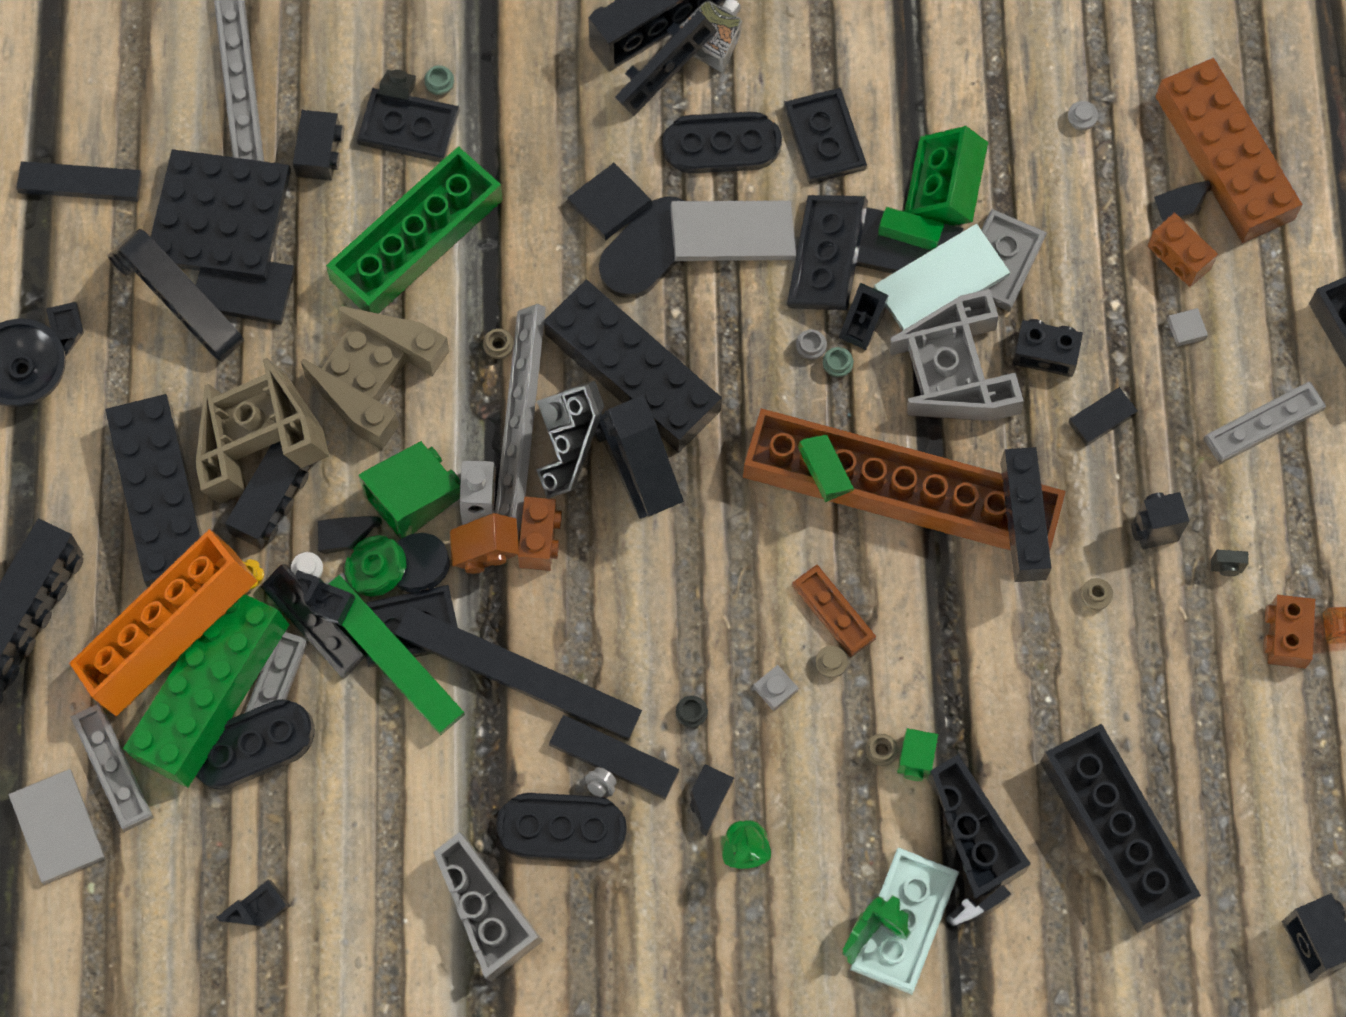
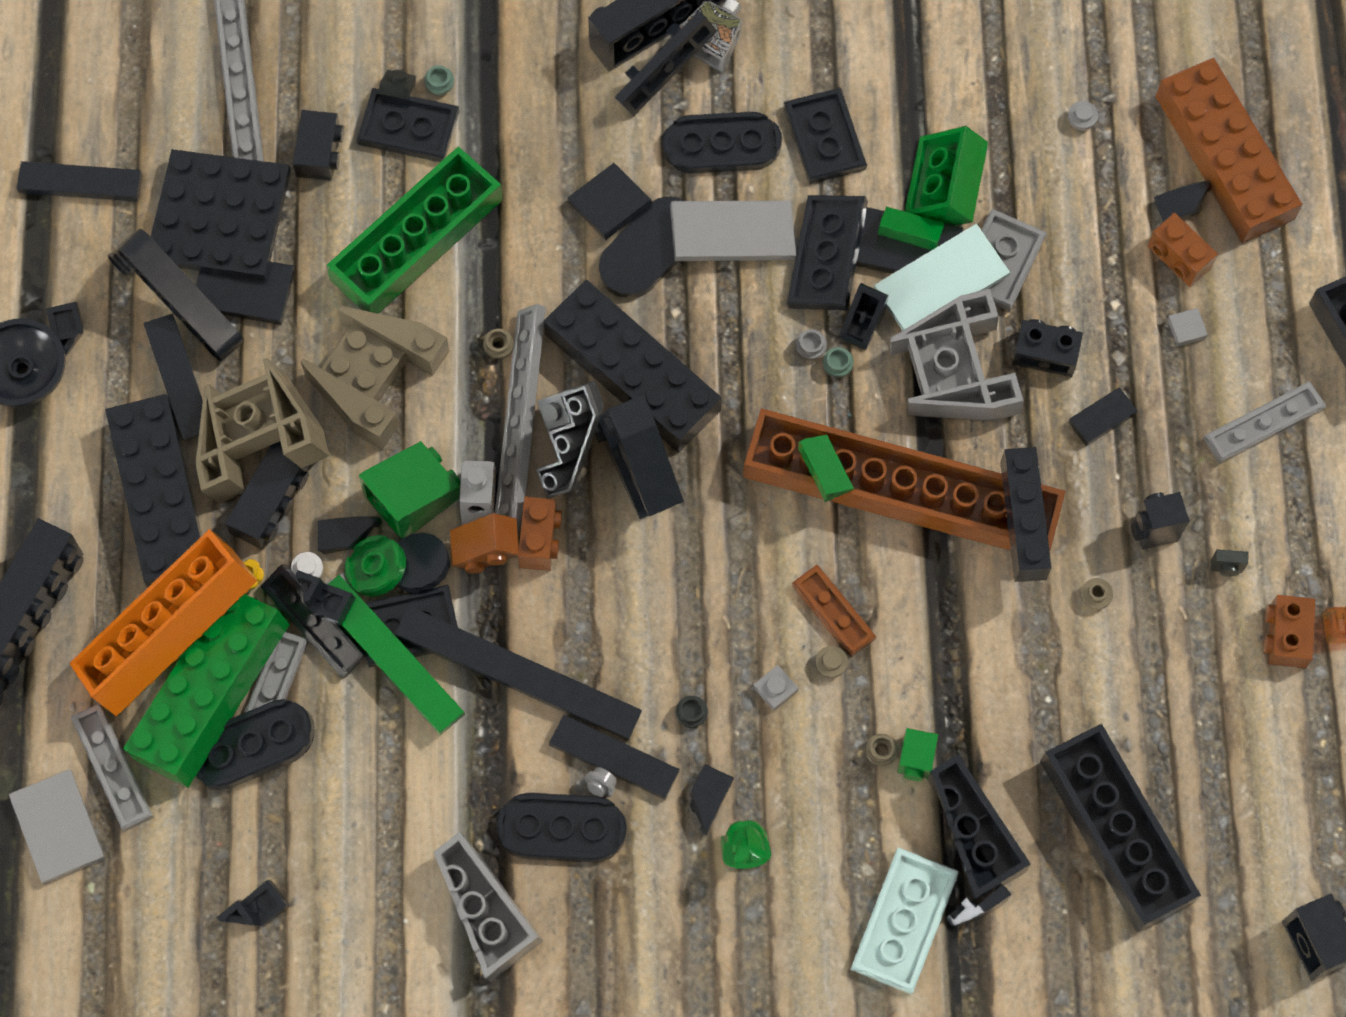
green hair [842,895,911,965] -> none
none -> black slope [143,313,203,440]

